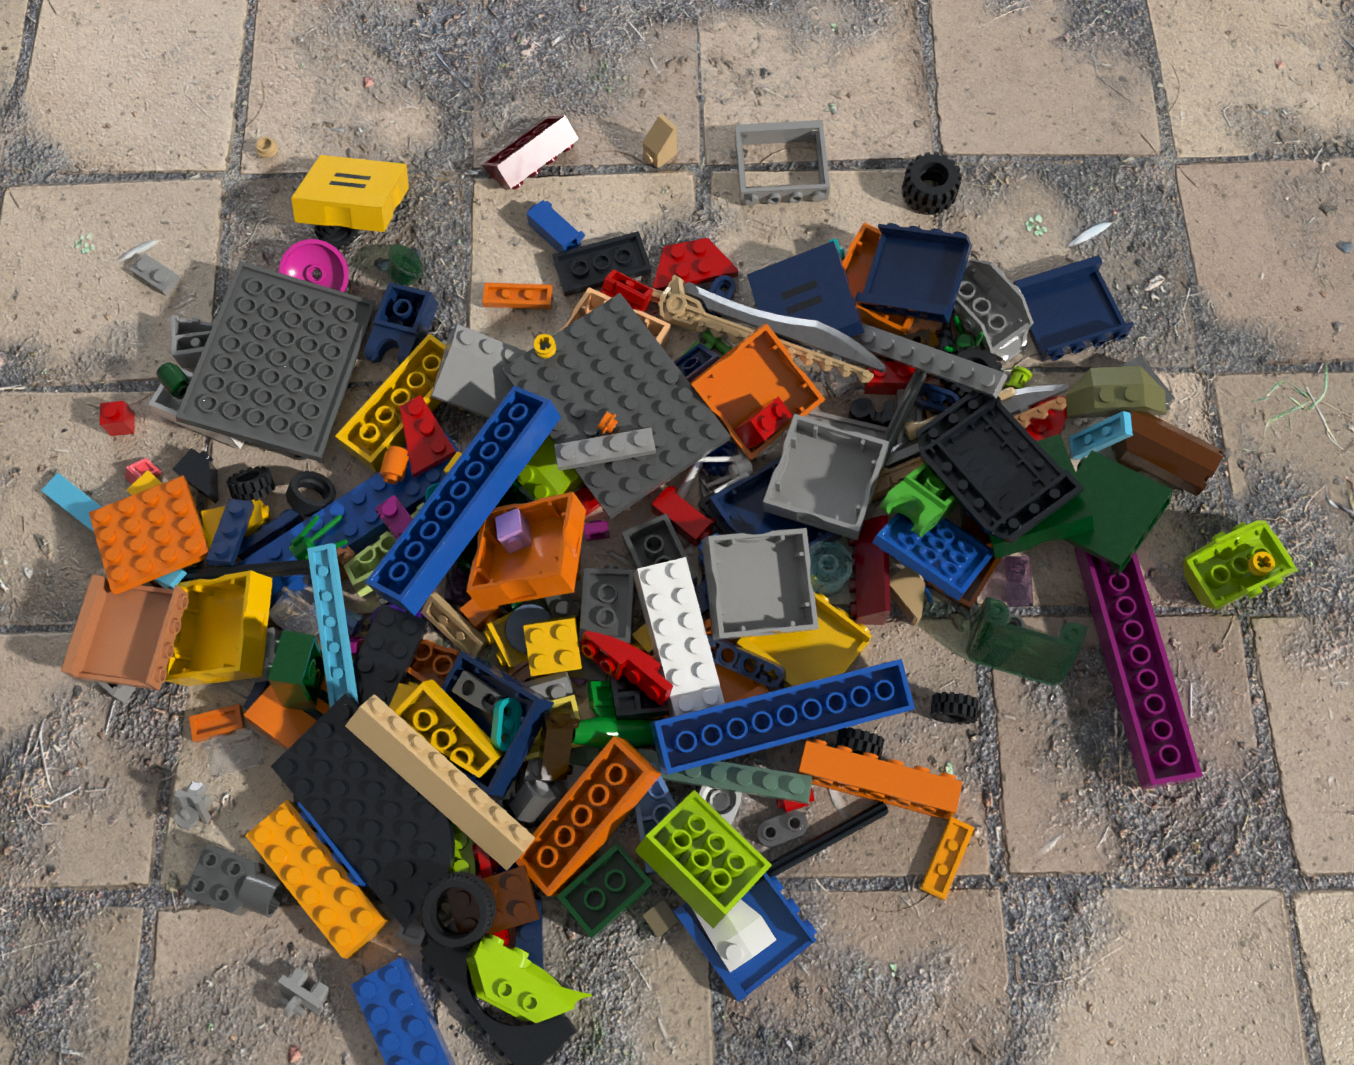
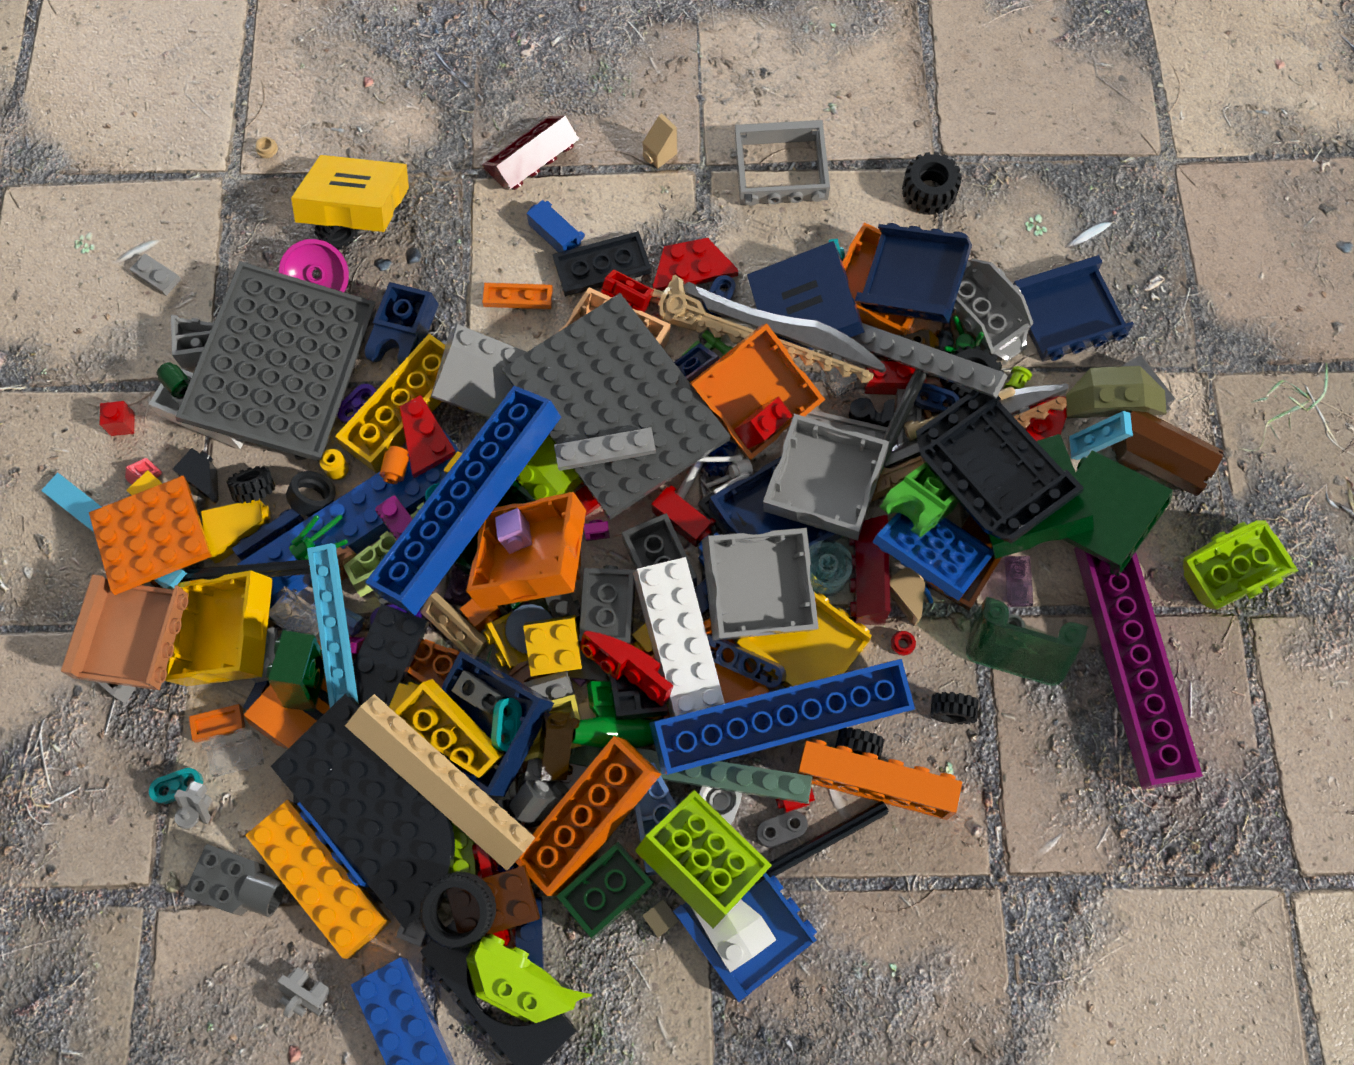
dark blue plate [206,499,255,567] -> none
clear green piece [387,244,423,286] -> none
yellow bush [533,334,556,359] -> none
orange plate [596,411,618,434] -> none
light orange tile [919,817,975,901] -> none
yellow bush [1247,552,1275,577] -> none
none -> teal plate [149,768,203,804]
none -> yellow brick [319,449,349,480]
none -> dark purple plate [337,384,376,425]
none -> red plate [890,631,916,656]

